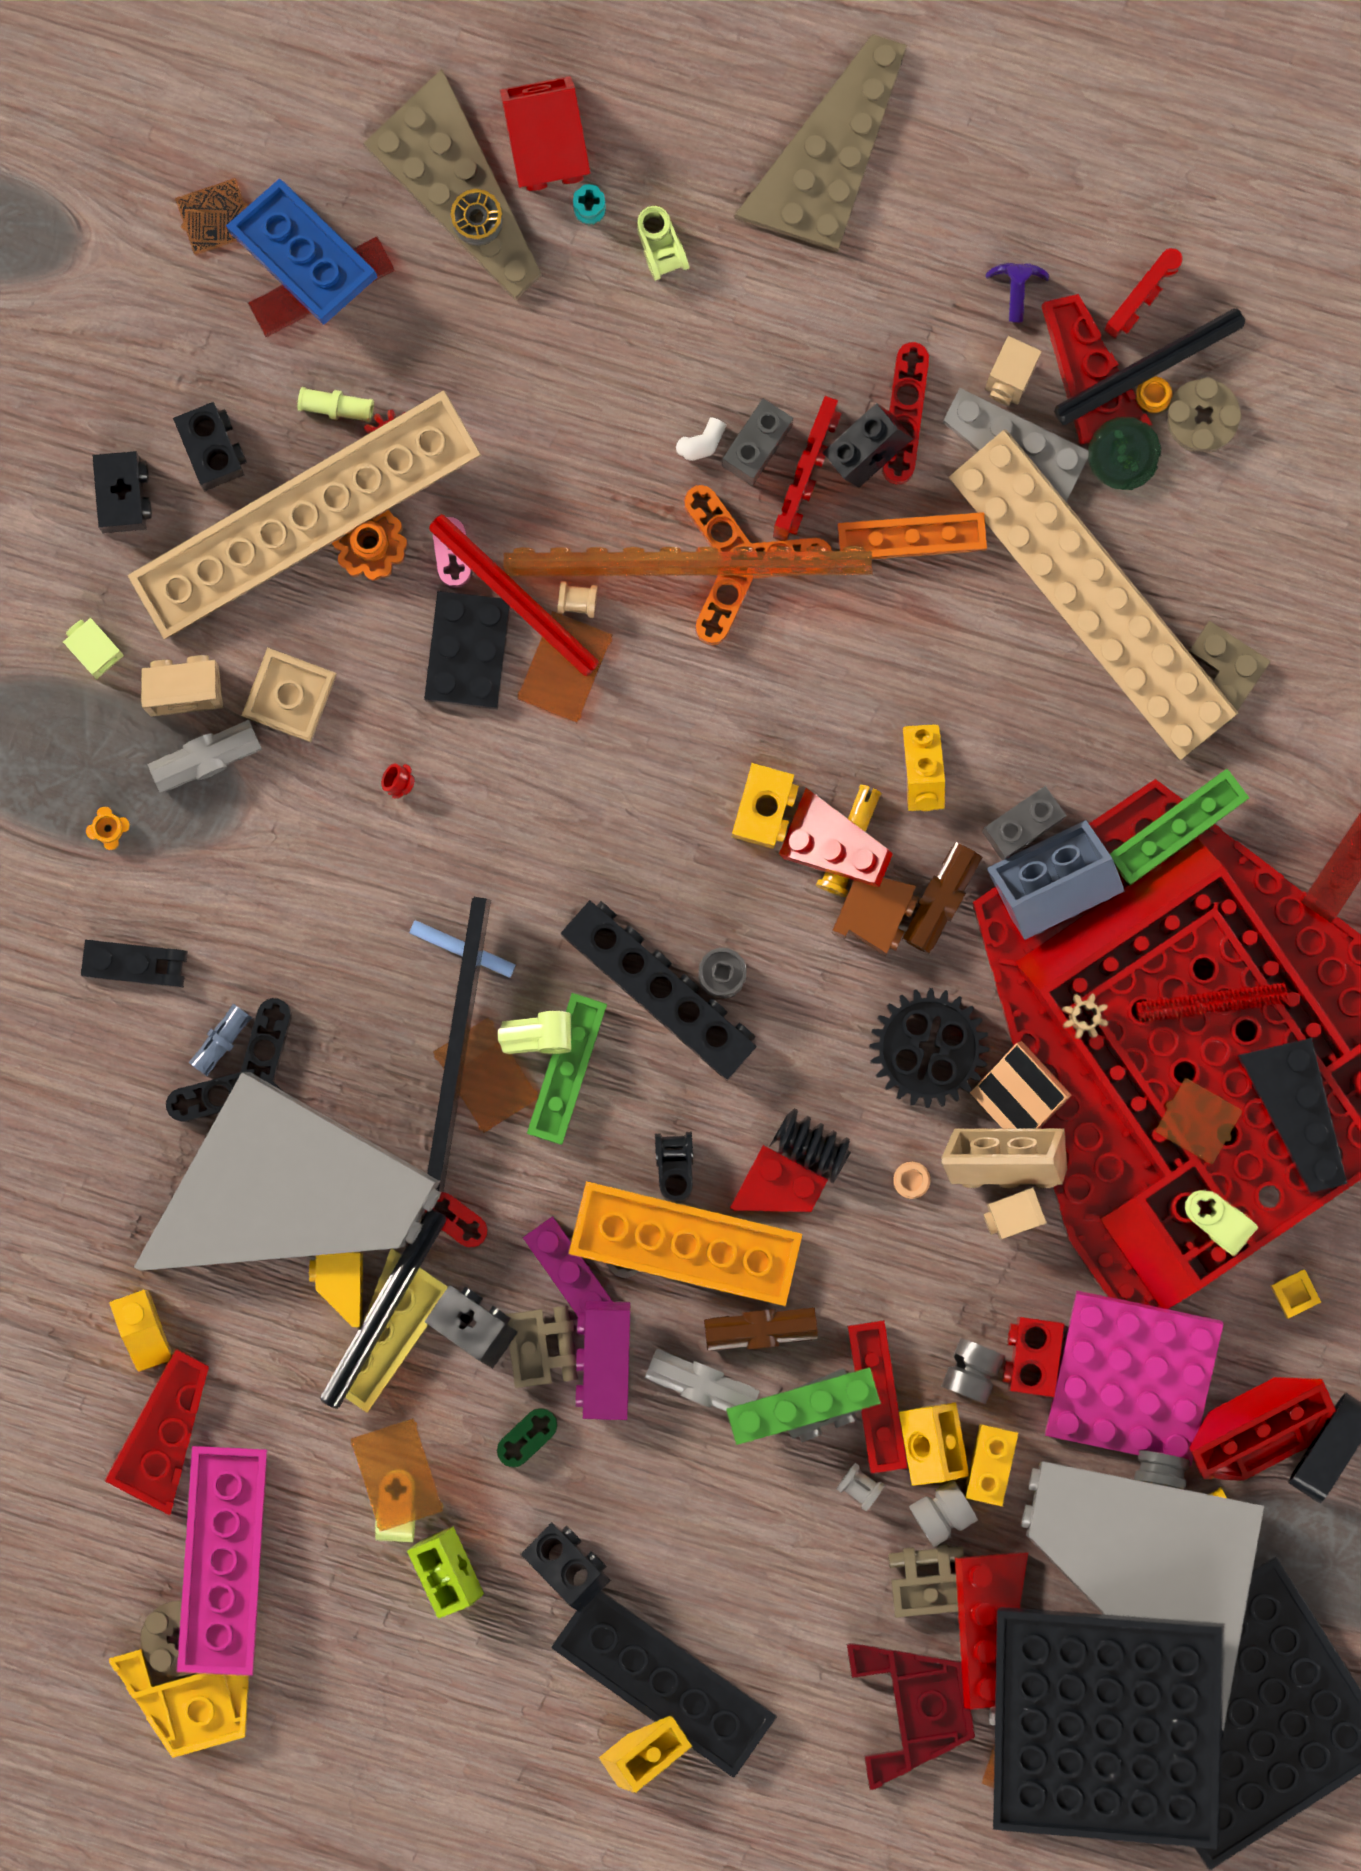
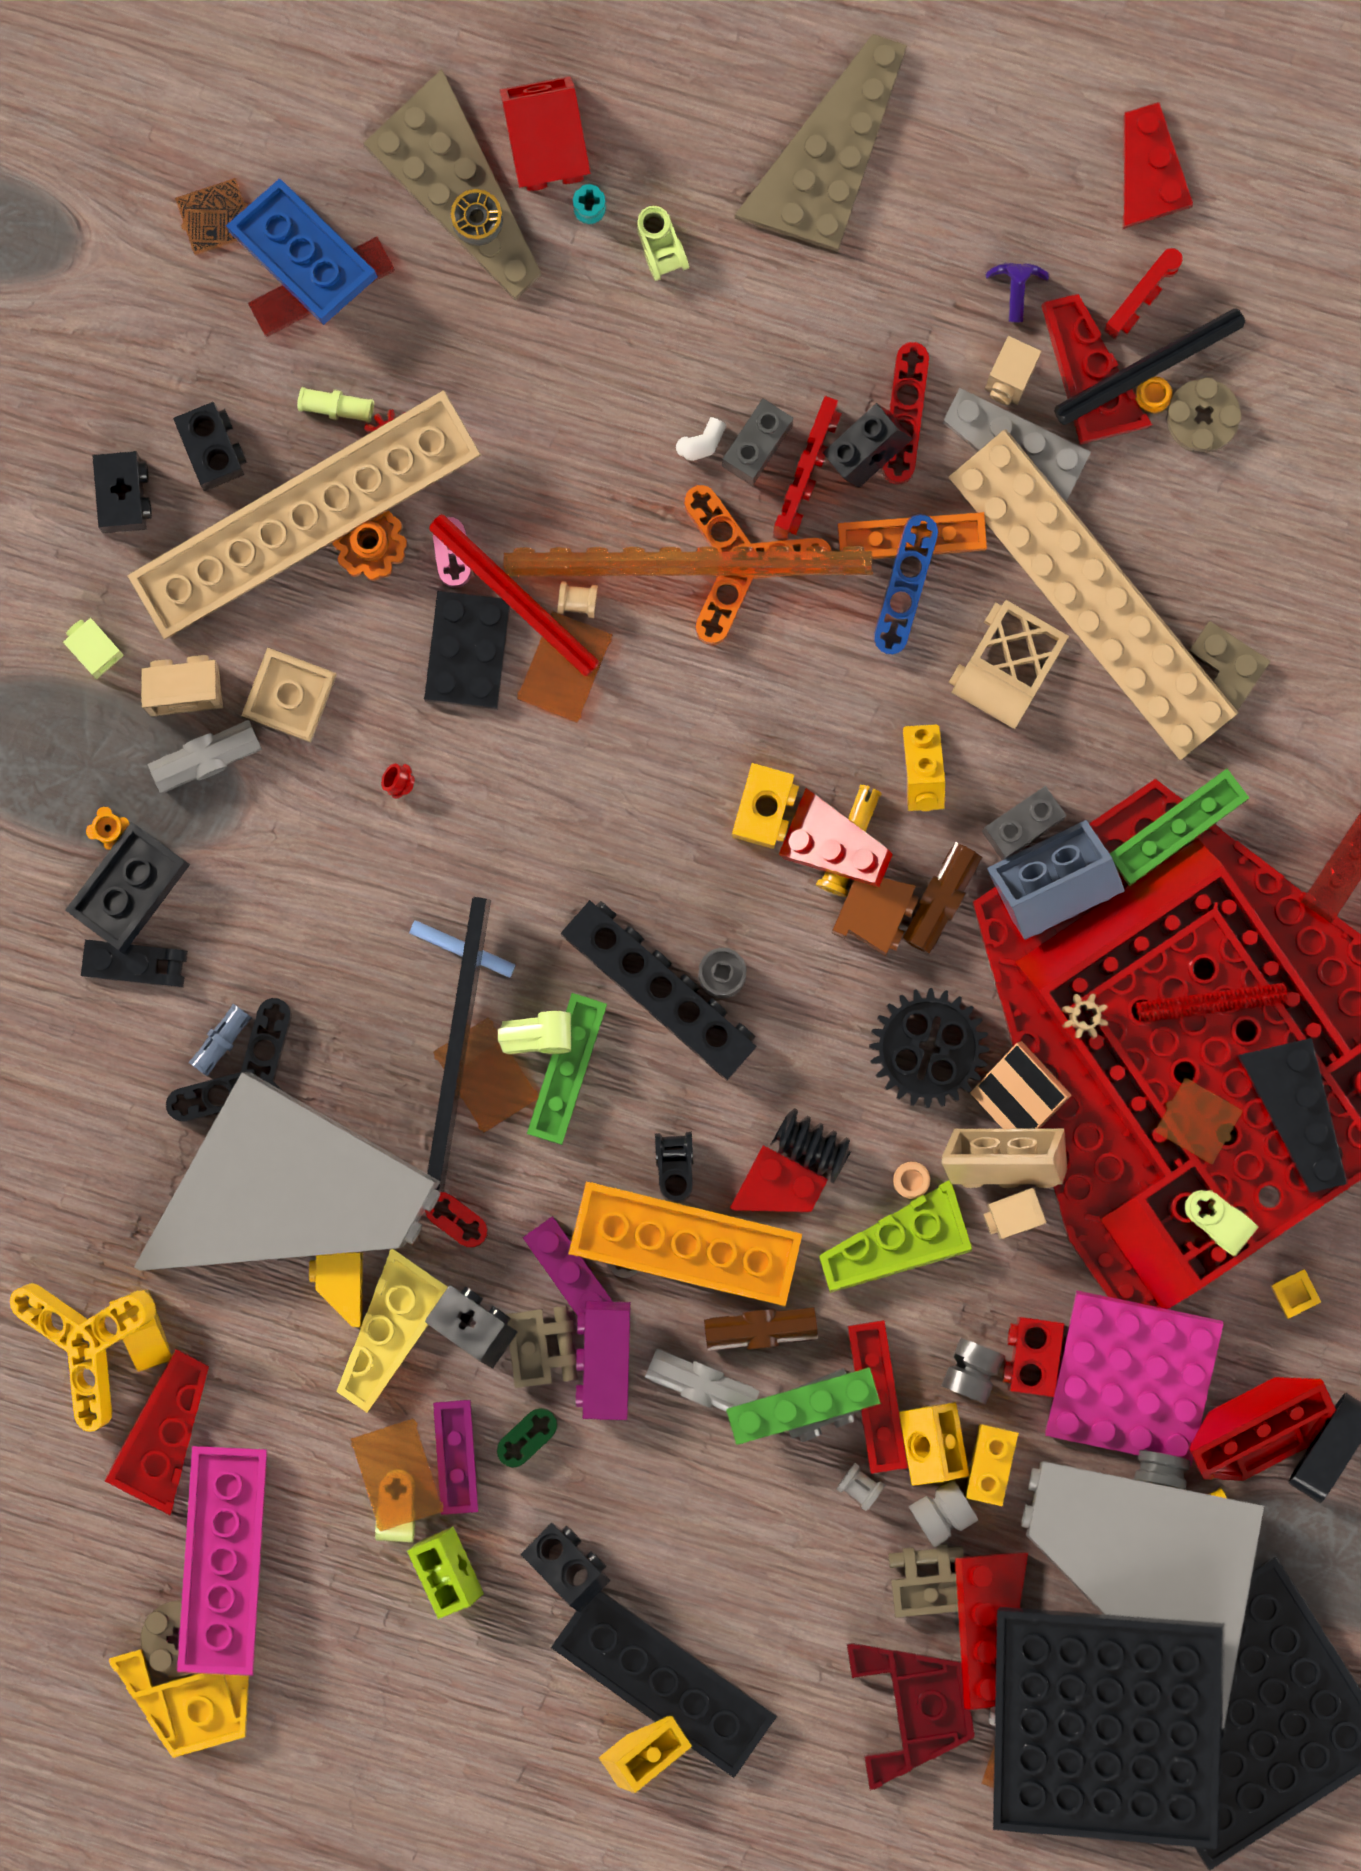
black axle [320,1209,447,1409] -> none
clear green tile [1088,417,1161,490] -> none
none -> yellow piece [10,1283,155,1432]
none -> black plate [65,822,190,954]
none -> magenta plate [433,1400,479,1515]
none -> lime wing [819,1180,972,1293]
none -> blue beam [874,514,938,655]
none -> tan piece [949,600,1069,729]
none -> red wing [1123,102,1193,229]

